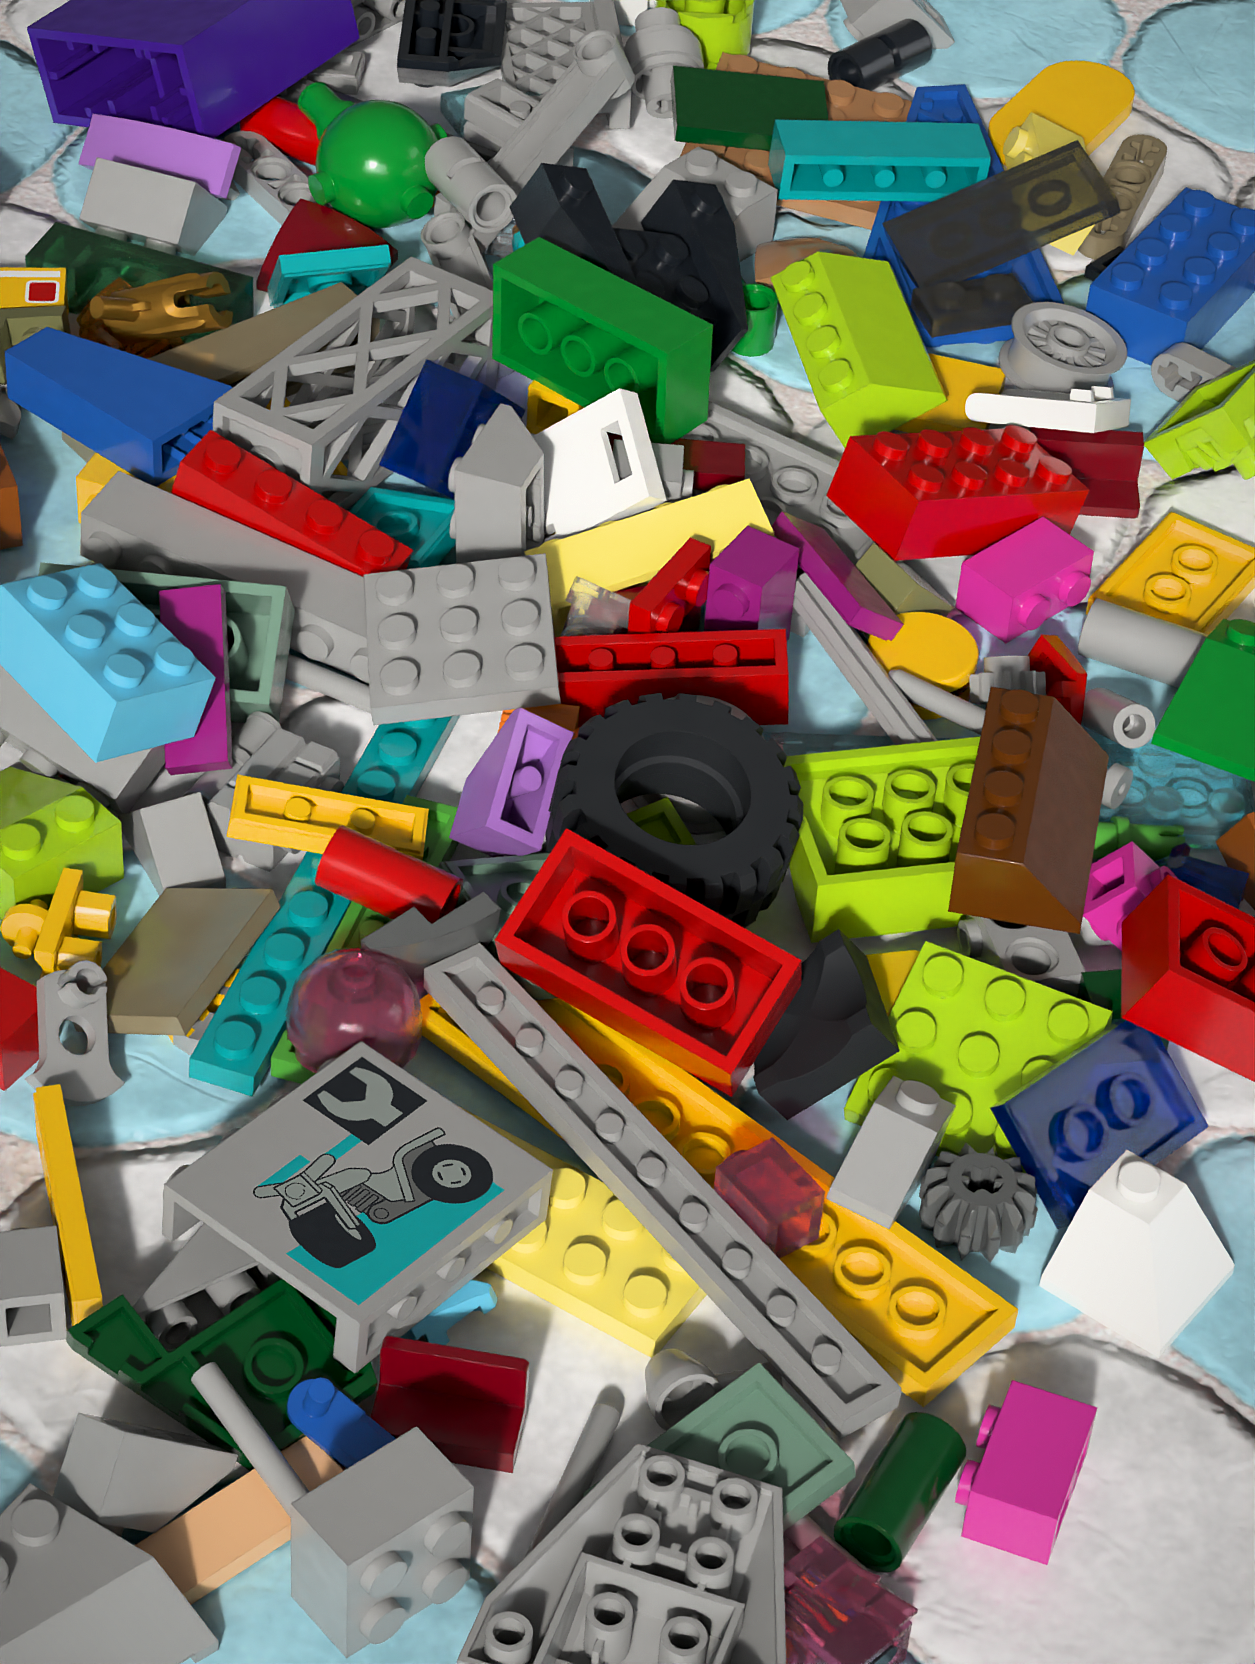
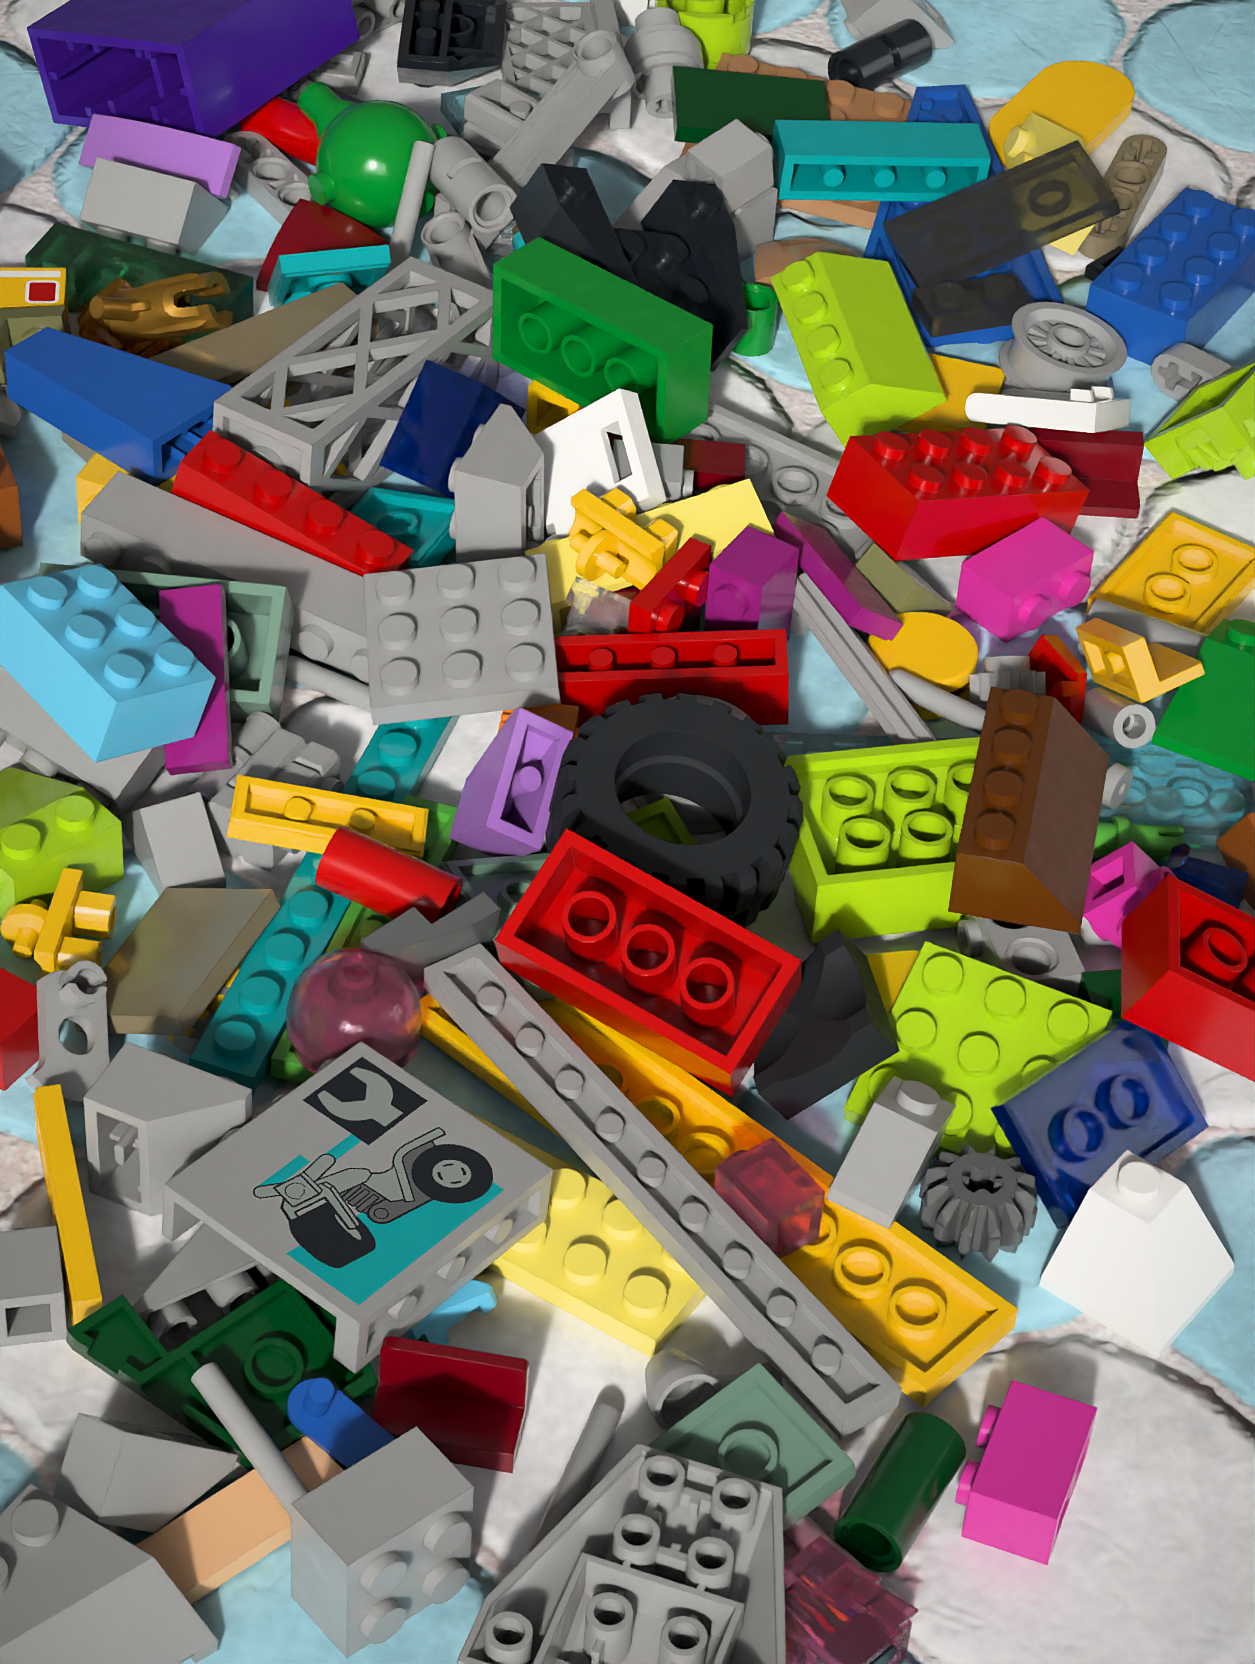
none -> light grey slope [83,1042,252,1216]
none -> light grey bar [387,141,435,273]
none -> yellow hips [568,487,678,590]
none -> light grey brick [687,119,774,214]
none -> yellow panel [1075,618,1205,703]

